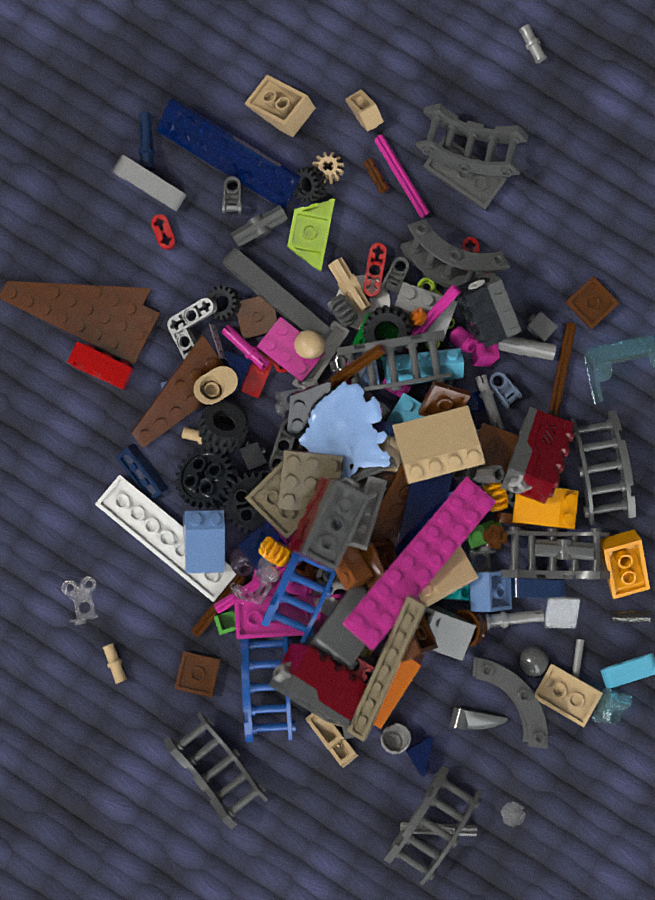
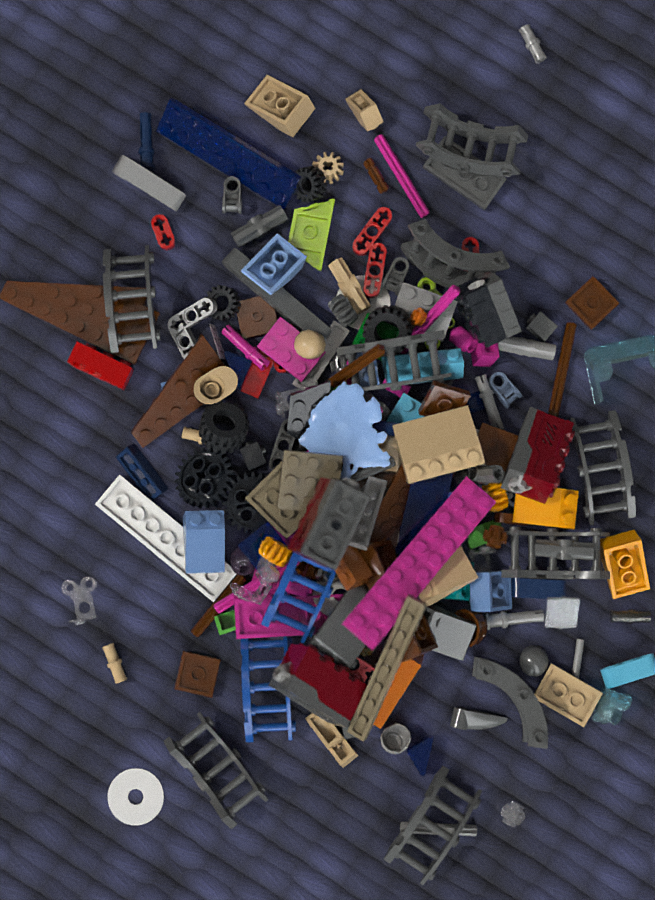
none -> dark grey fence [103,245,161,353]
none -> white sticker [108,768,164,825]
none -> light blue slope [241,234,306,295]
none -> red beam [353,207,392,256]

